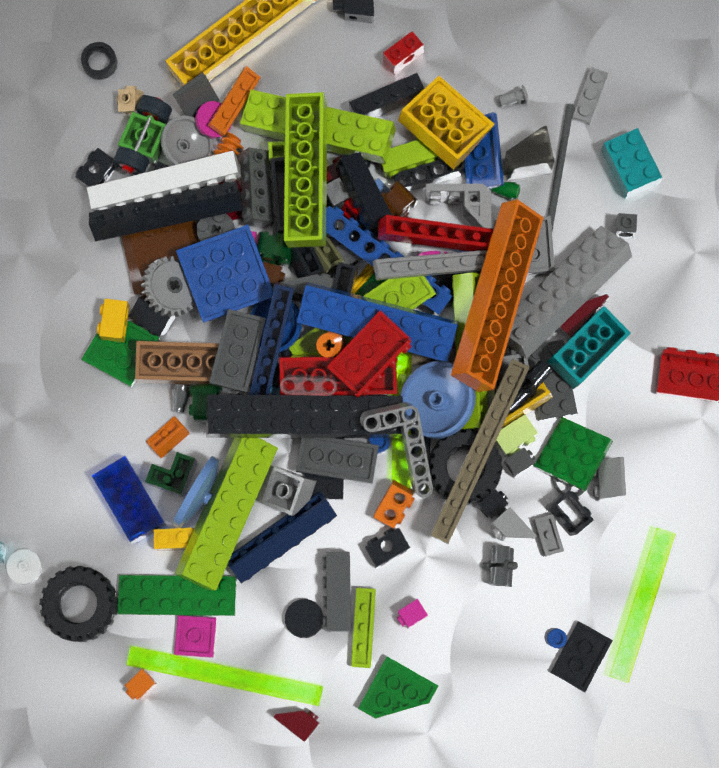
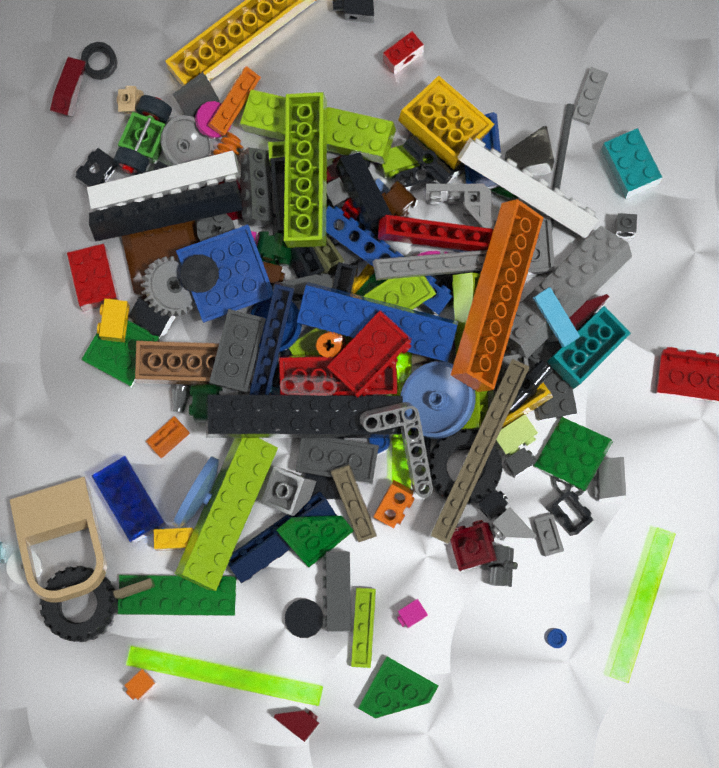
dark green brick [145,452,197,498] -> none
dark pink tile [174,615,217,658] -> none
black brick [349,73,425,118] -> none
black brick [365,528,411,569] -> none
light grey pin [499,85,528,107] -> none
black tile [550,621,613,693] -> none
none -> tan window [10,477,107,603]
none -> dark red slope [50,57,86,116]
none -> red brick [67,244,119,312]
none -> dark tan tile [113,578,155,600]
none -> black tile [180,254,219,293]
none -> green plate [277,516,354,567]
none -> dark tan tile [331,464,377,542]
none -> black piece [402,135,454,184]
none -> dark red plate [450,520,497,572]
none -> white brick [458,138,599,239]
none -> medium azure tile [533,287,580,347]

